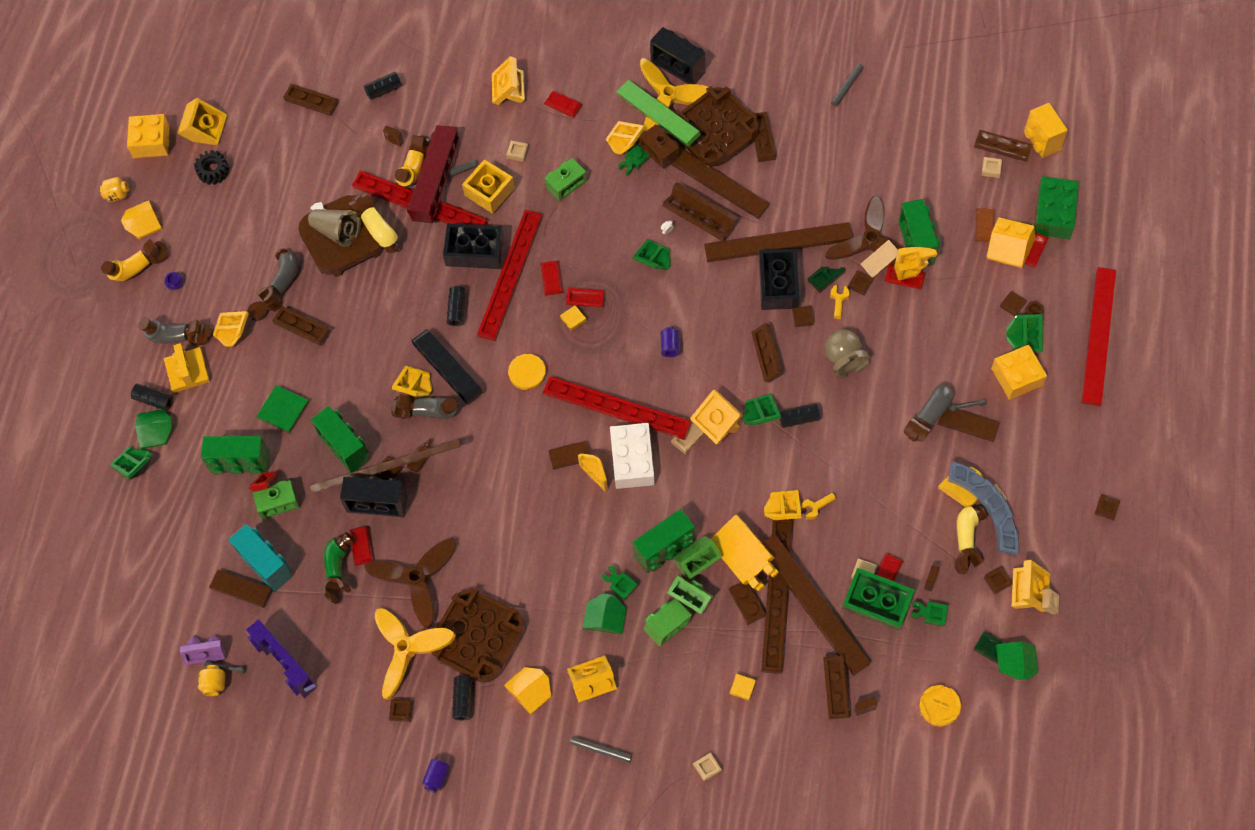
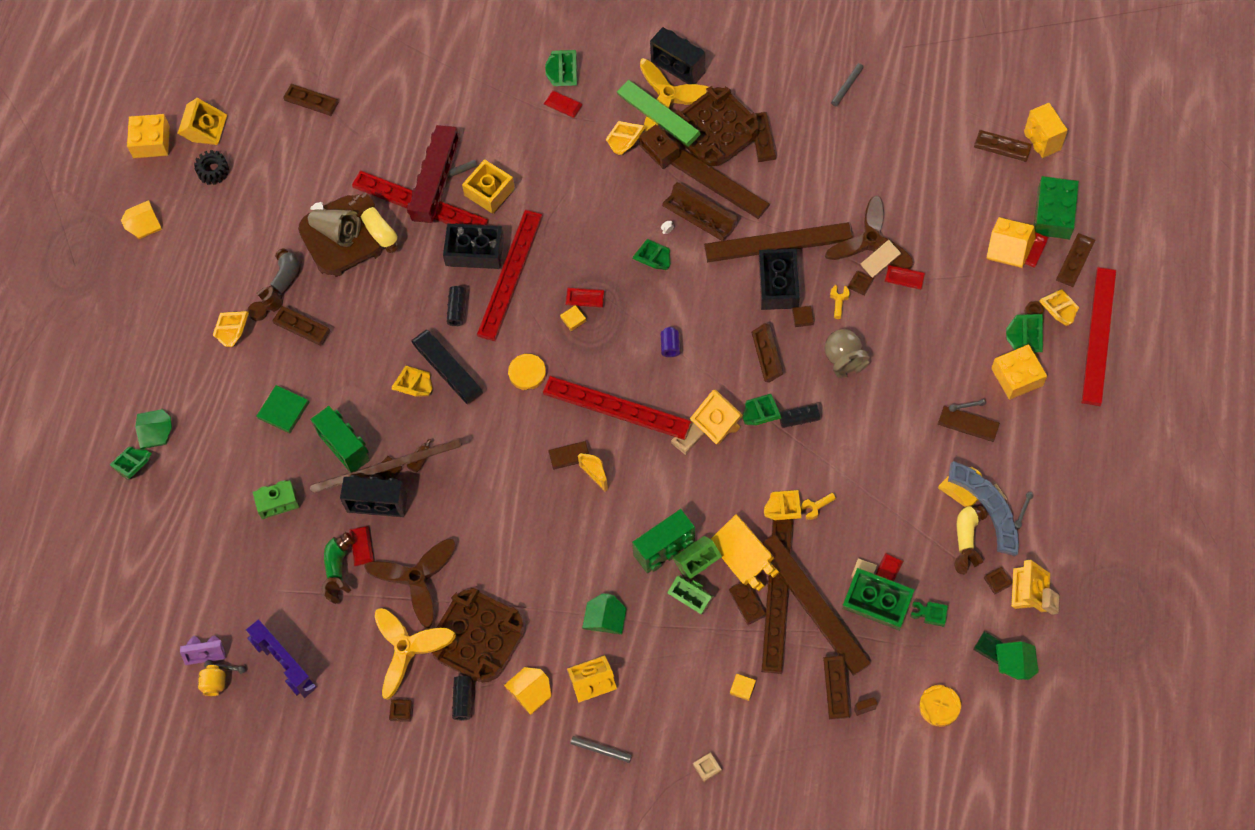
yellow head [100,177,129,202] -> none
piece [101,239,168,281] -> none
black axle [131,383,173,411] -> none
piece [138,318,211,345] -> none
dark purple plate [164,272,183,290] -> none
yellow bracket [164,343,210,393] -> none
green brick [201,436,269,475] -> none
reddish brown tile [209,570,272,608] -> none
teal brick [228,524,293,593] -> none
red tile [249,471,279,492] -> none
black axle [363,72,402,100] -> none
reddish brown tile [383,126,404,147] -> none
piece [390,394,457,419] -> none
piece [394,135,431,187] -> none
dark purple brick [422,759,450,793] -> none
yellow bracket [492,56,525,105] -> none
tan tile [506,140,529,162] -> none
red tile [540,261,563,296] -> none
bright green brick [544,158,587,202] -> none
green plate [601,566,638,601] -> none
white brick [610,423,654,489] -> none
green plate [619,145,650,176] -> none
bright green brick [644,598,692,647] -> none
dark green tile [807,267,845,293] -> none
yellow slope [894,247,937,280] -> none
green brick [898,199,940,266] -> none
dark grey piece [904,385,954,442] -> none
reddish brown tile [924,565,940,592] -> none
dark orange tile [975,208,995,242] -> none
tan tile [981,157,1002,178] -> none
reddish brown tile [1000,291,1027,316] -> none
reddish brown tile [1094,494,1120,521] -> none
none -> green slope [545,50,578,86]
none -> dark grey hinge [1014,492,1034,529]
none -> yellow slope [1039,289,1079,326]
none -> reddish brown plate [1056,233,1095,287]

